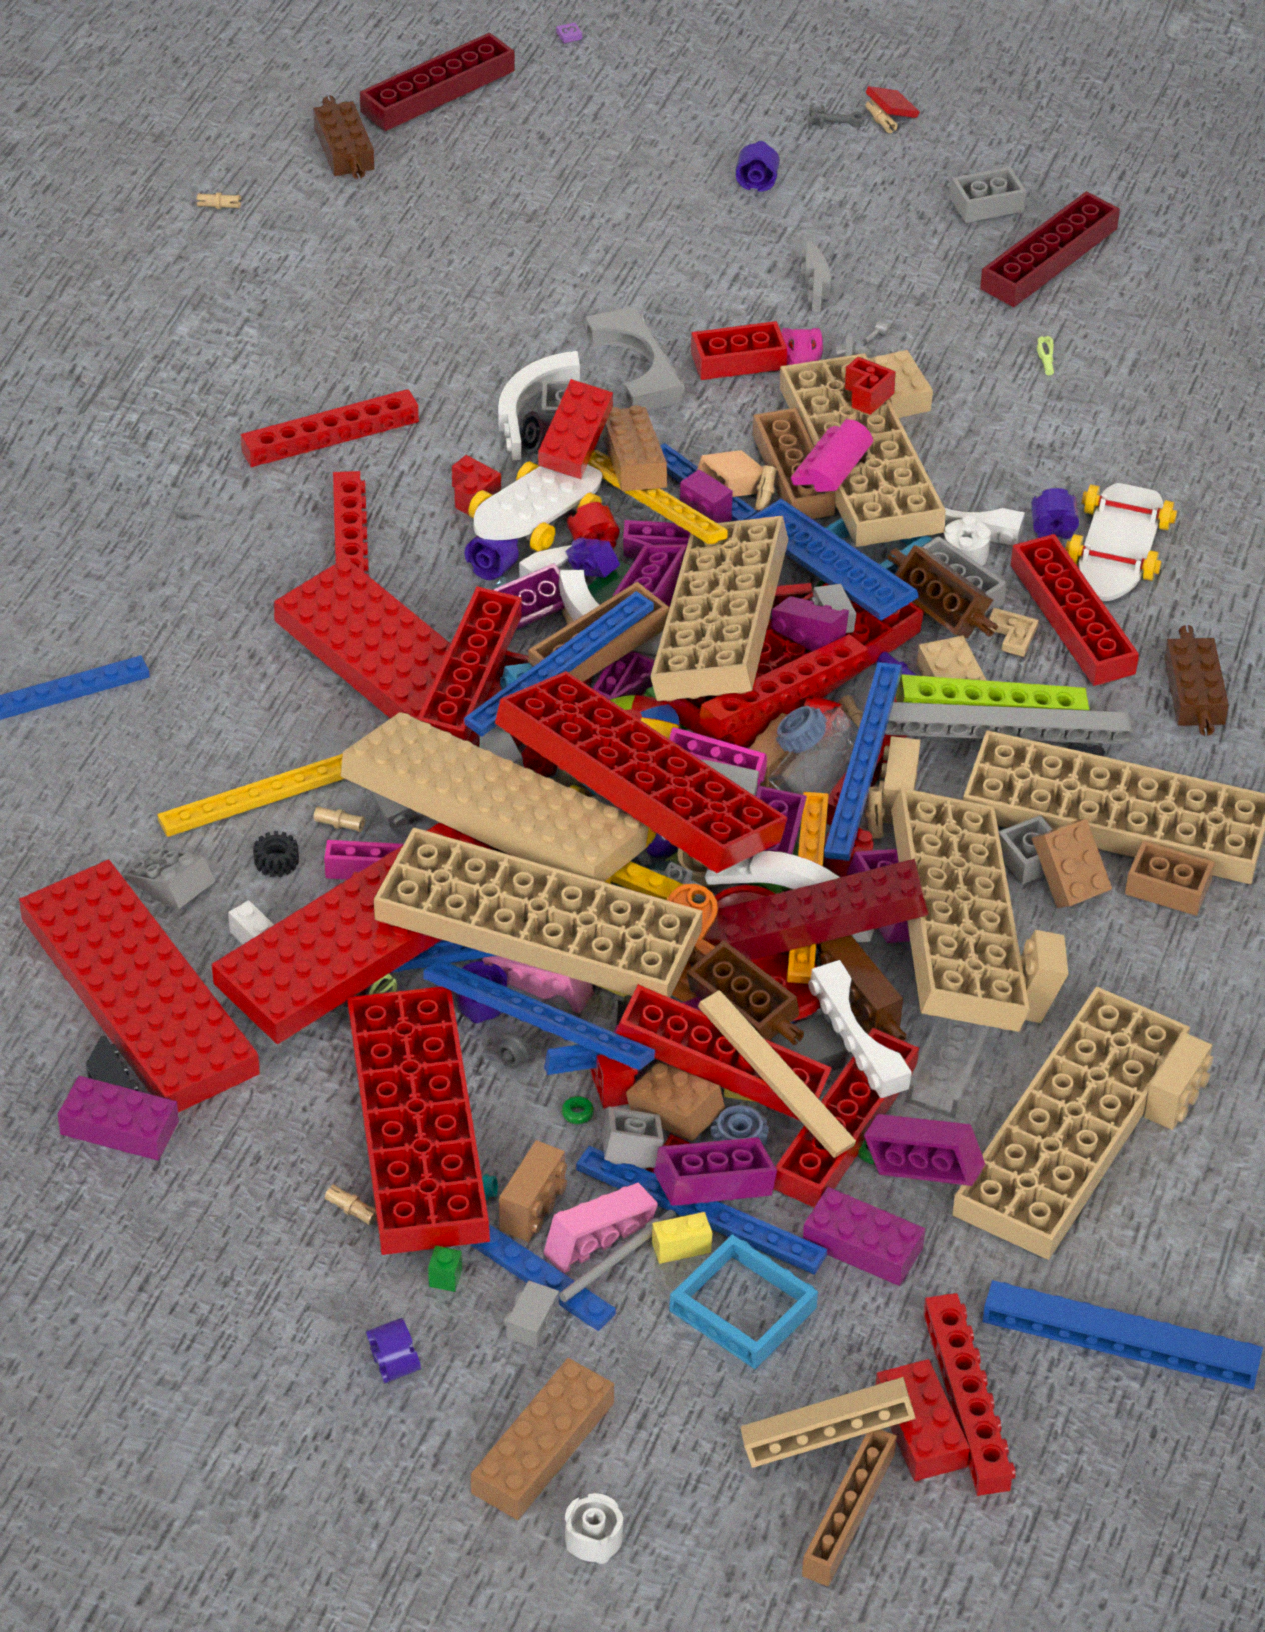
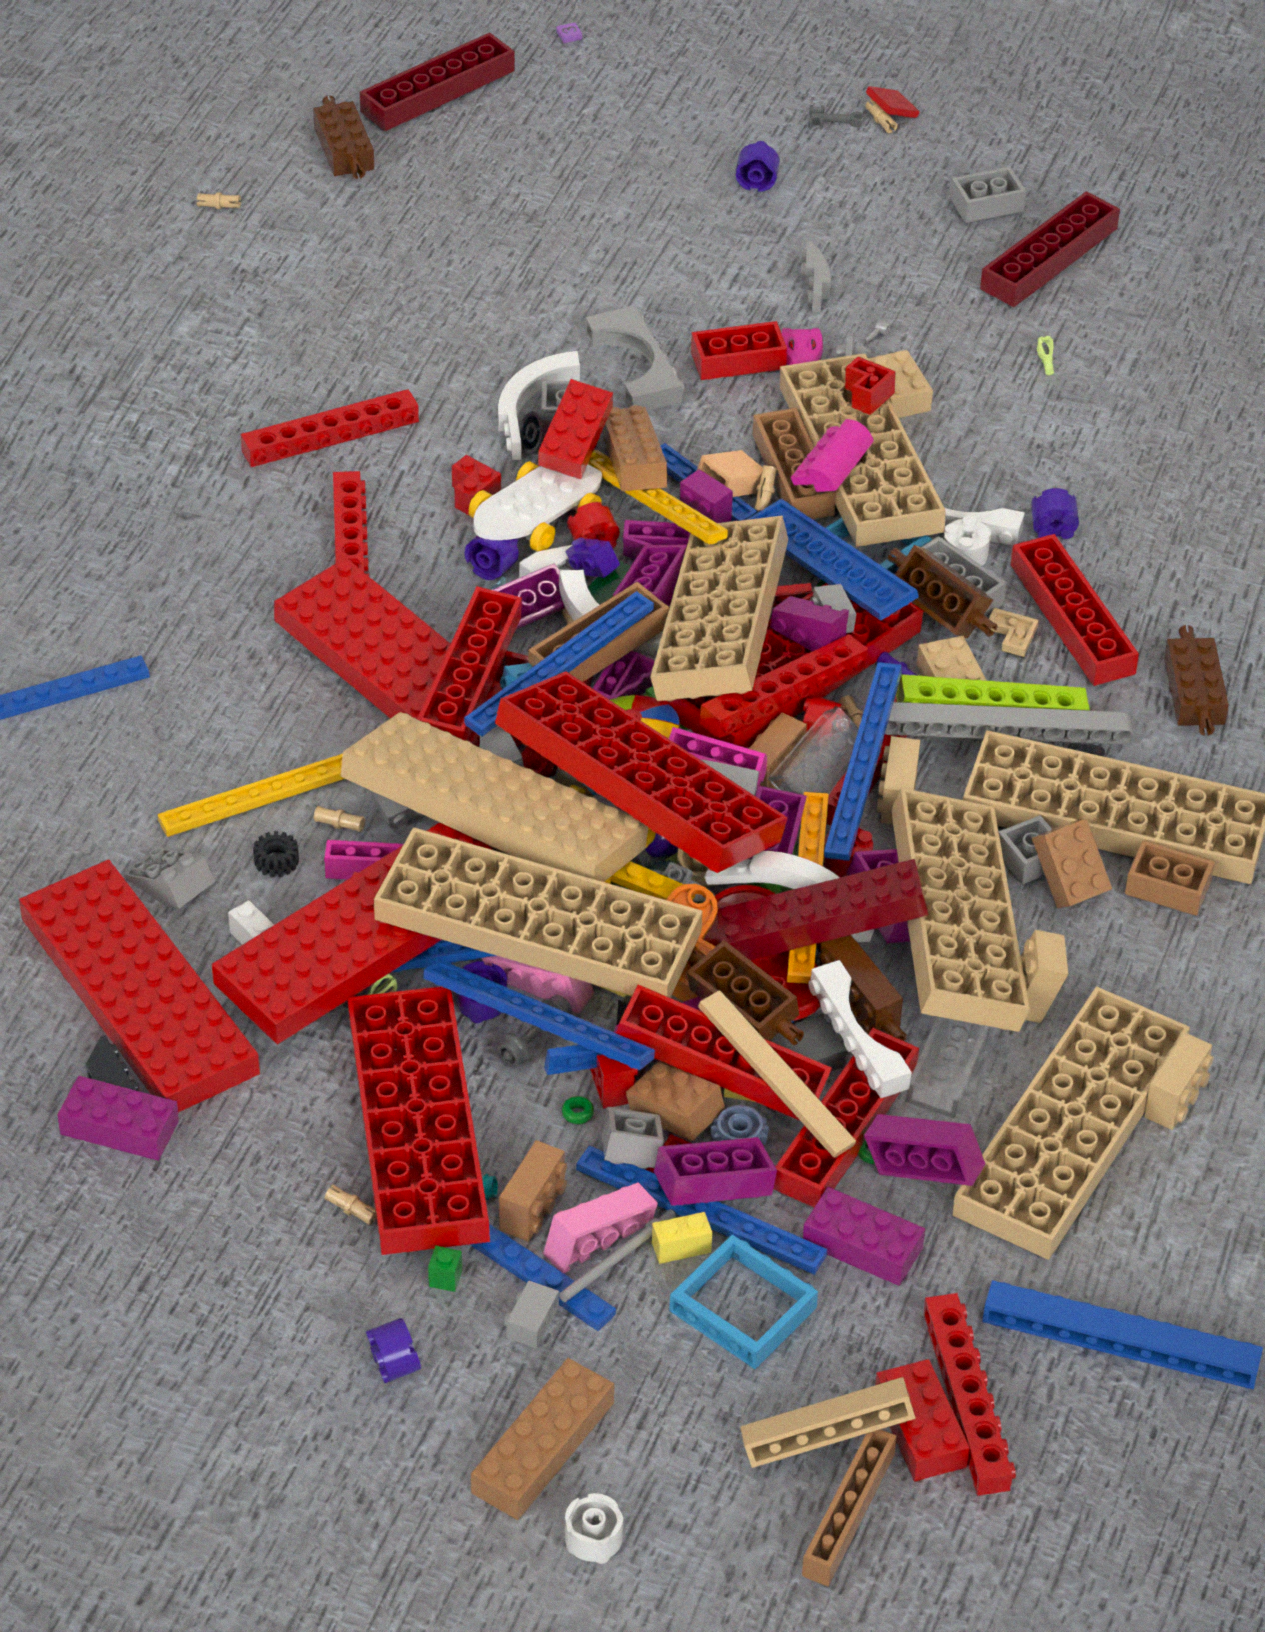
sand blue gear [776,706,827,753] -> none
tan pin [865,787,885,839] -> none
white piece [1065,483,1177,601] -> none

